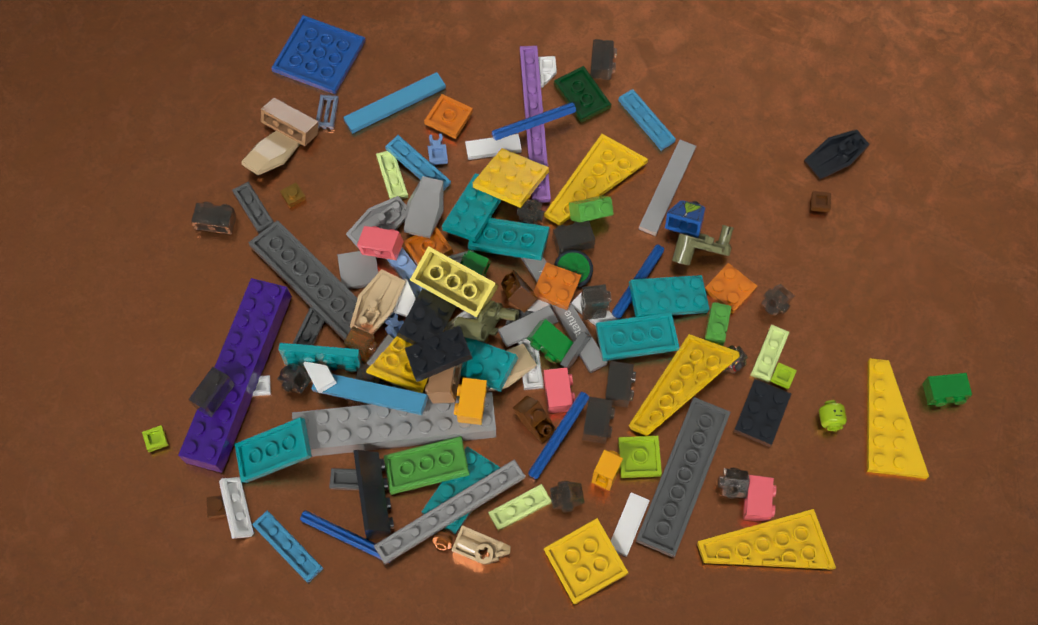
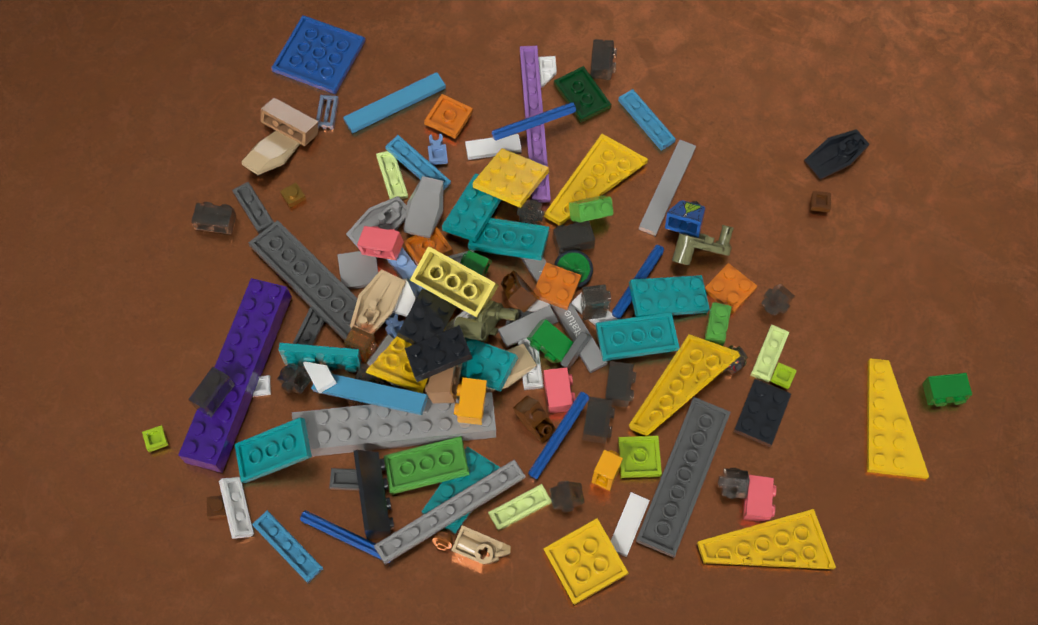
lime head [819,400,847,431] -> none

